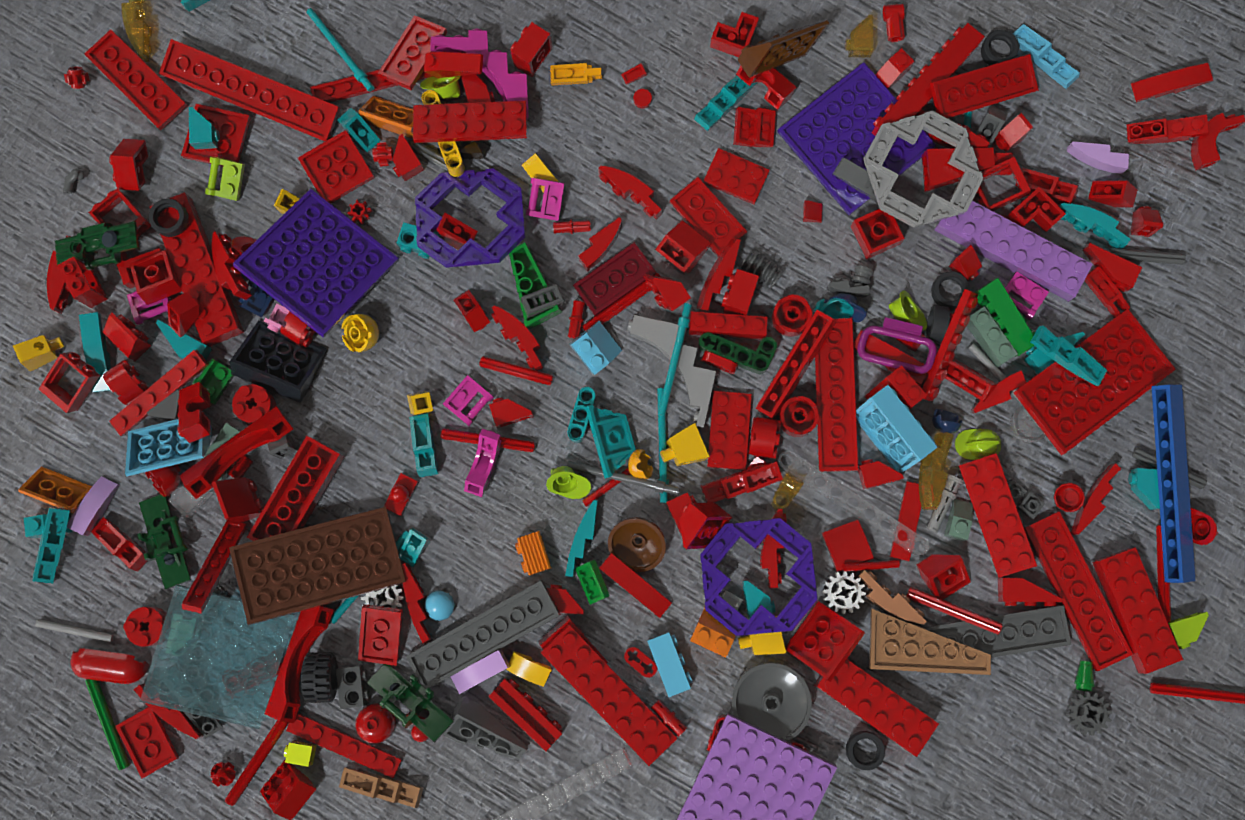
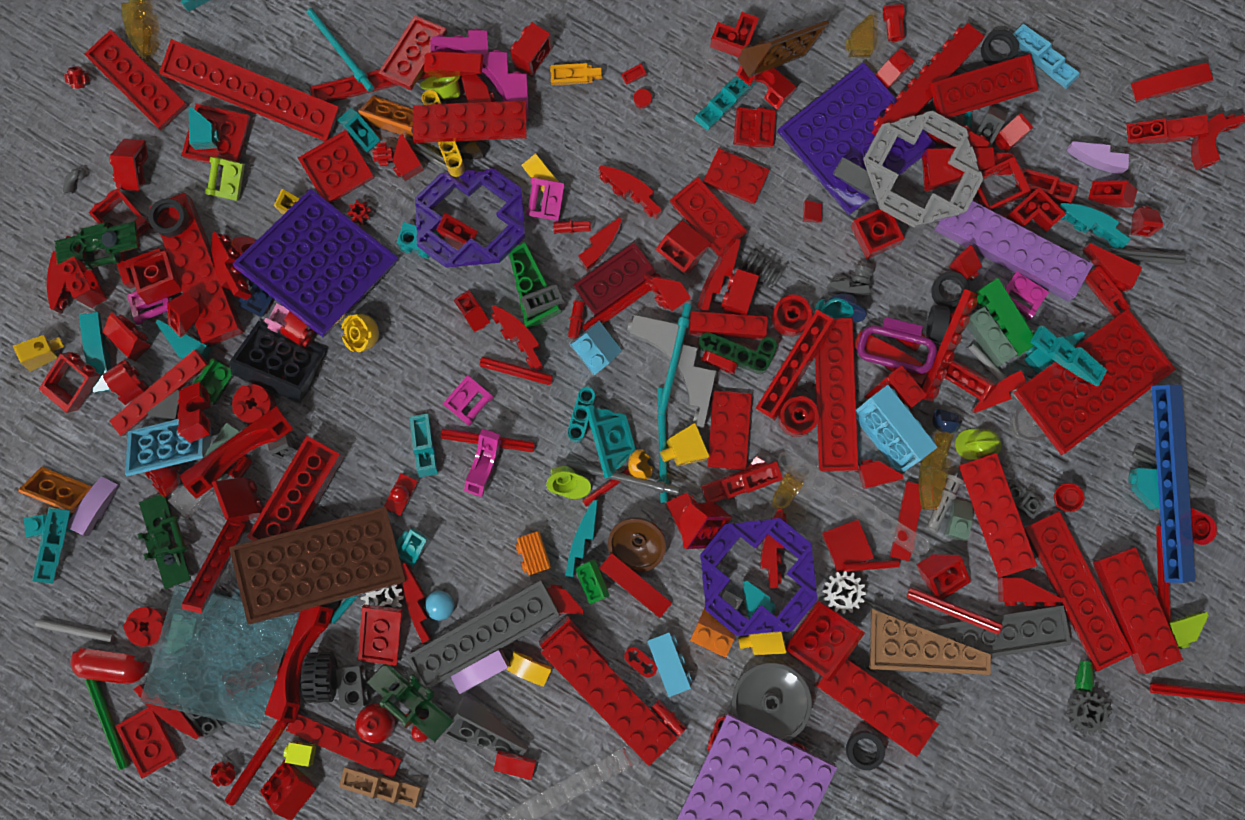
red slope [91,517,147,572] -> none
yellow brick [407,391,433,415] -> none
red brick [488,678,563,751] -> none
red slope [489,397,534,429] -> none
red brick [749,417,781,459] -> none
nougat slope [857,570,927,624] -> none
lime piece [889,290,927,331] -> none
red slope [1071,463,1121,535] -> none
none -> red tile [493,750,536,780]

